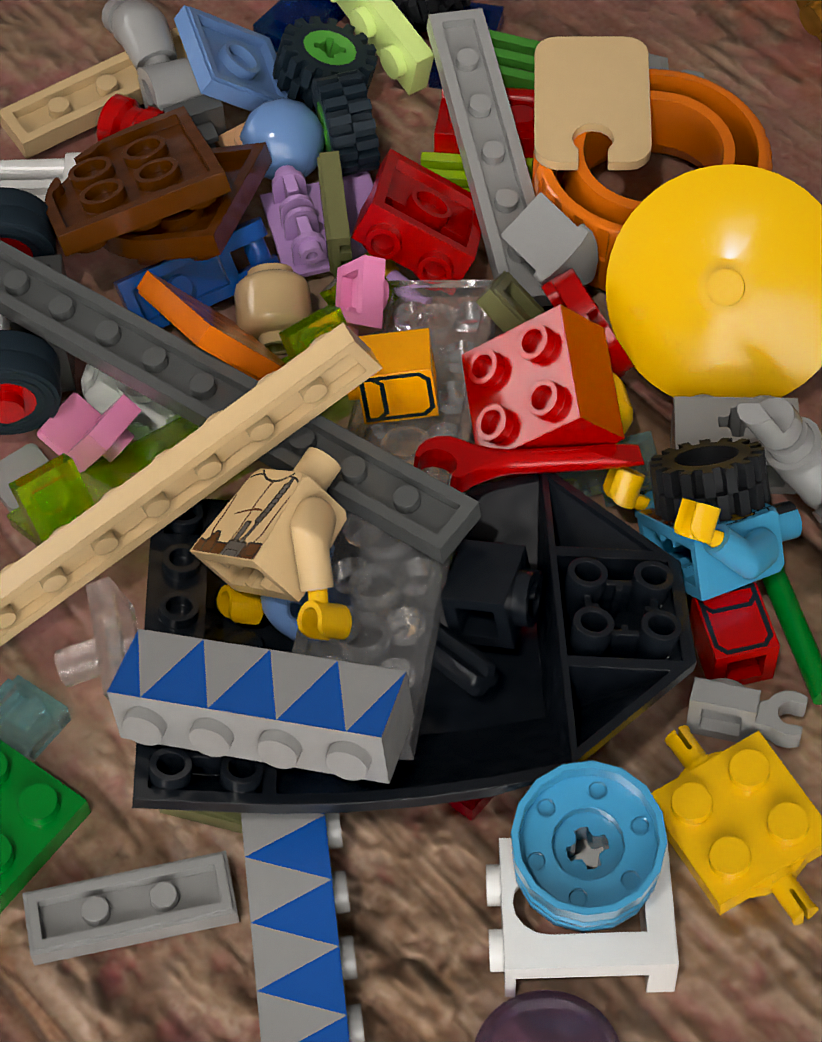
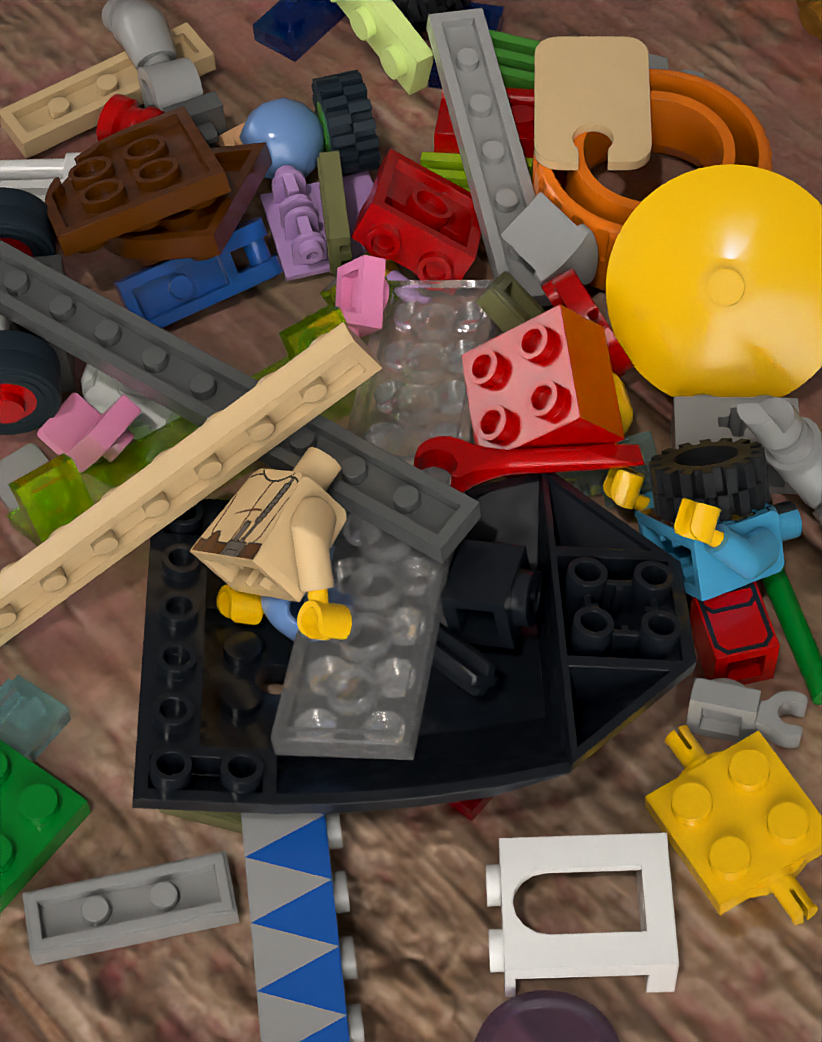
clear tile [54,577,138,700] -> none
light grey brick [107,629,414,784] -> none
orange tile [136,270,286,381] -> none
medium blue plate [174,5,289,112] -> none
tan head [234,263,312,355] -> none
black wheel [273,16,378,110] -> none
light orange brick [348,328,439,424] -> none
dark azure wheel [511,760,667,933] -> none

